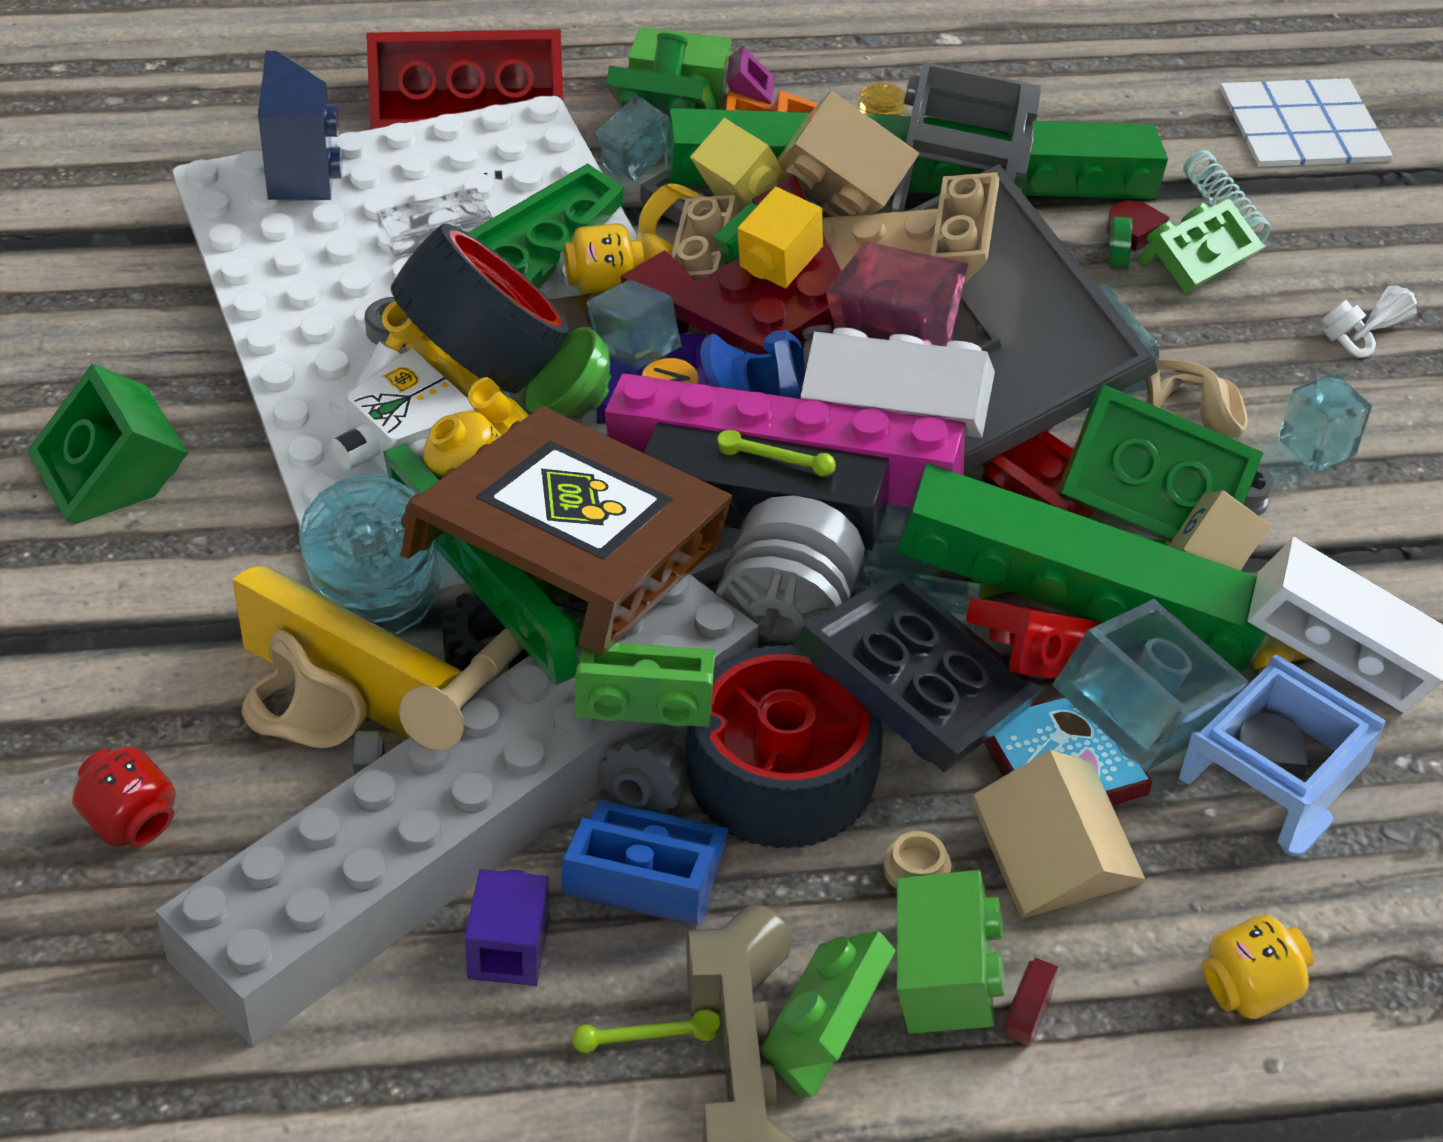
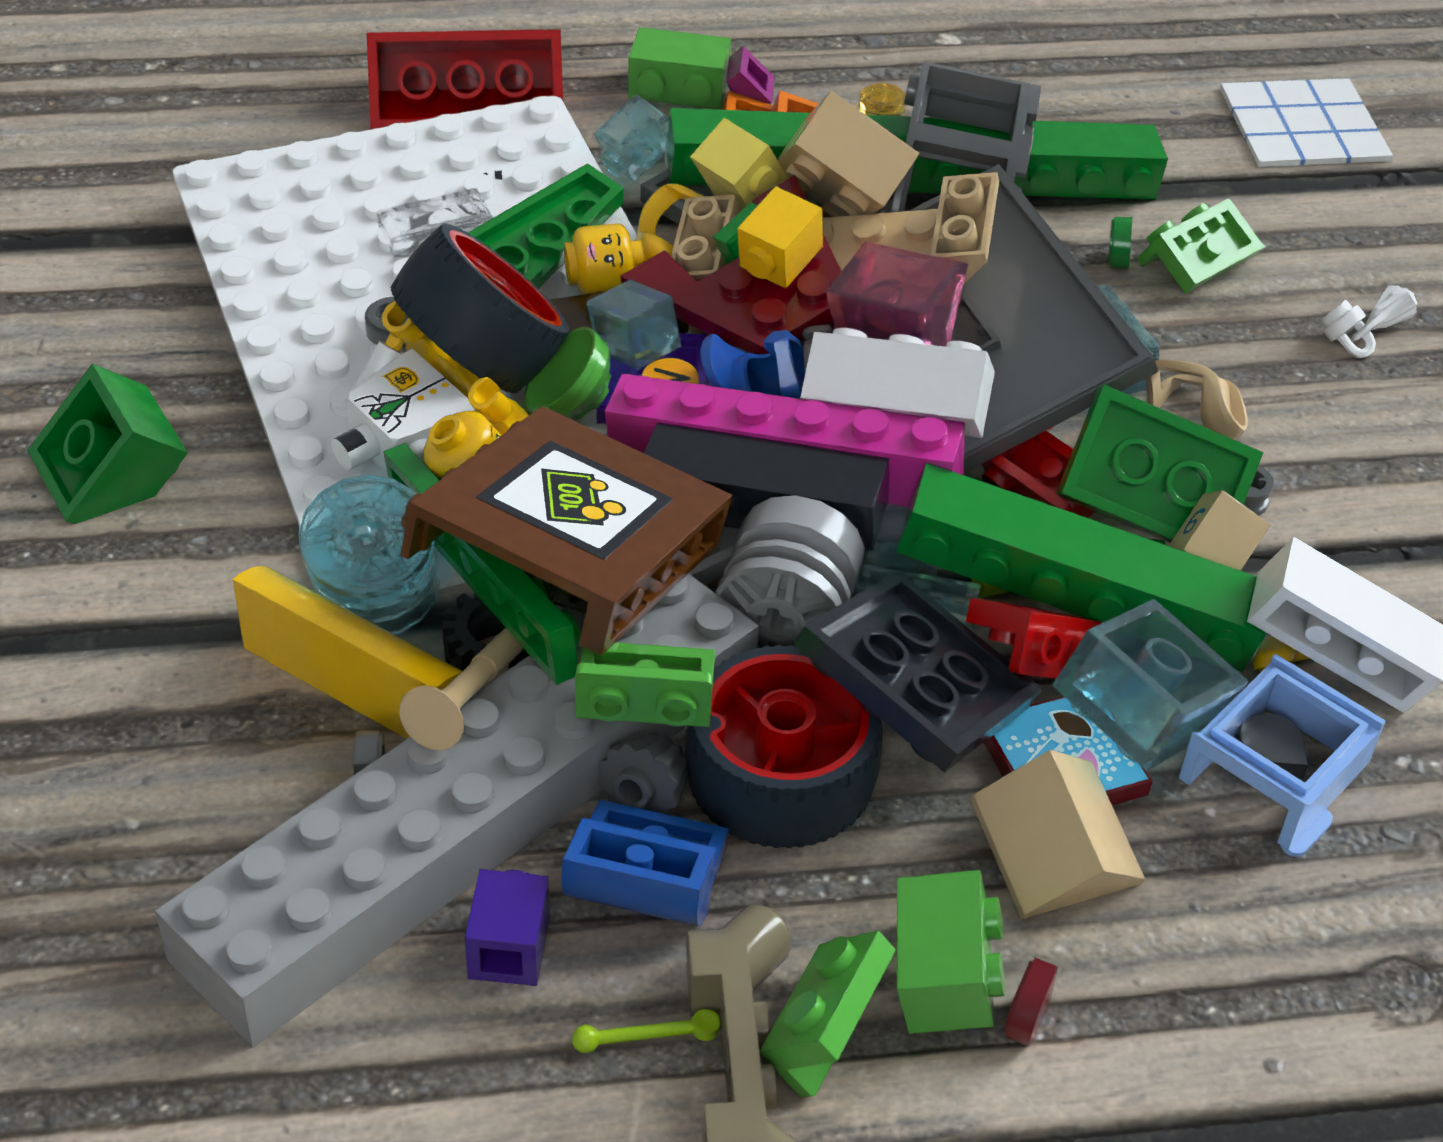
red head [72,747,176,847] -> none
tan piece [241,629,367,748] -> none
dark blue slope [258,51,342,200] -> none
green plate [606,33,717,120] -> none
lime hinge [717,430,836,477] -> none
tan plate [883,831,951,889] -> none
dark red tile [1107,201,1170,251] -> none
light aqua piece [1183,150,1271,243] -> none
yellow head [1202,915,1314,1019] -> none
clear light blue brick [1278,373,1372,472] -> none

